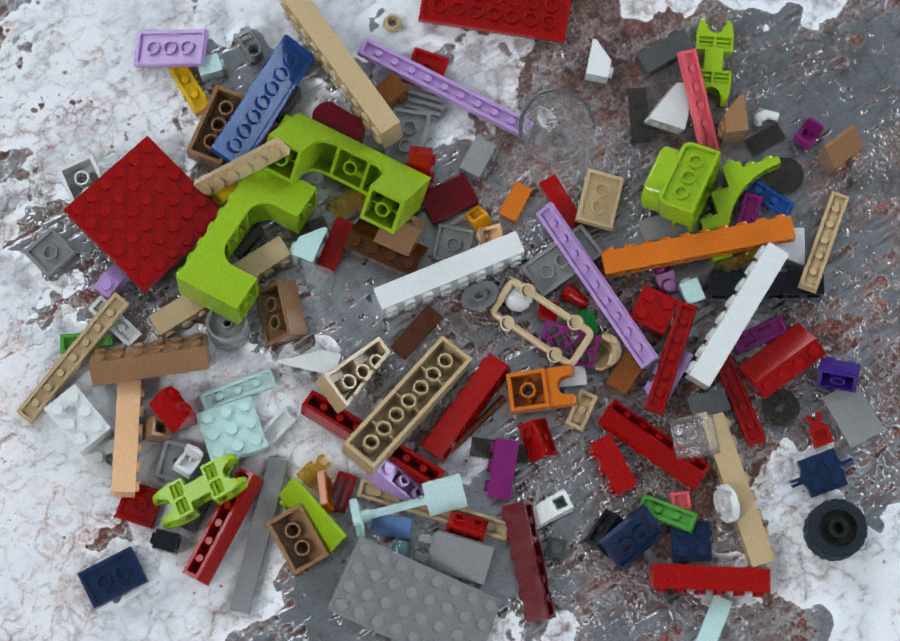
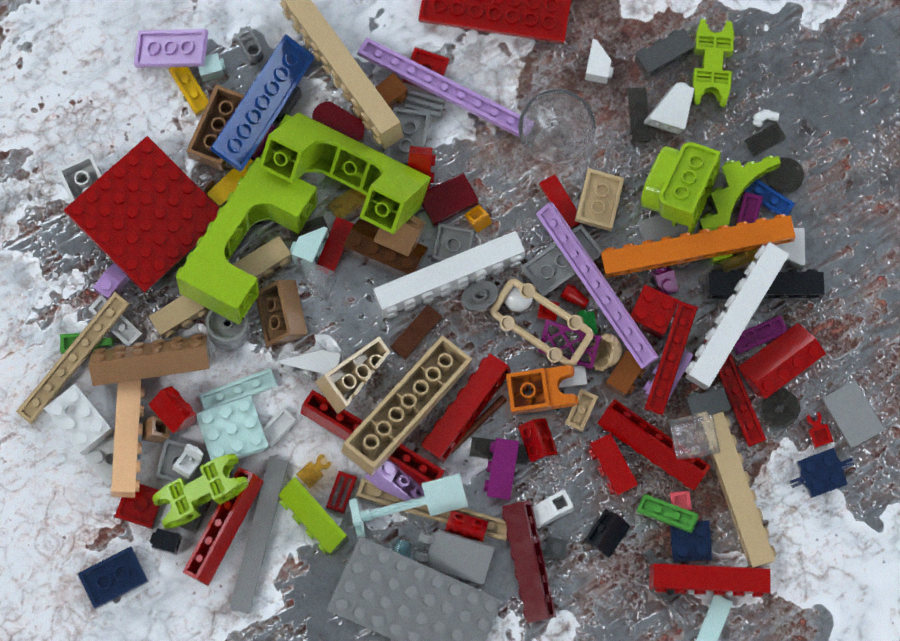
light grey tile [23,227,78,280] -> none
tan plate [193,137,291,196] -> none
clear smoke tile [233,224,265,260] -> none
medium nougat slope [266,503,329,575] -> none
orange tile [317,470,334,514] -> none
medium blue slope [371,515,412,540] -> none
tan plate [383,14,402,33] -> none
light grey brick [459,136,498,183] -> none
light nougat plate [476,223,504,245] -> none
orange tile [498,181,533,223] -> none
dark blue plate [599,504,665,572] -> none
coral plate [677,48,722,159] -> none
light aqua brick [678,277,706,306] -> none
white tile [713,484,740,523] -> none
medium nougat slope [717,94,749,144] -> none
magenta bracket [793,117,825,150] -> none
tan tile [797,191,850,294] -> none
wheel [803,499,868,561] -> none
medium nougat slope [817,124,864,174] -> none
dark purple slope [817,357,861,393] -> none

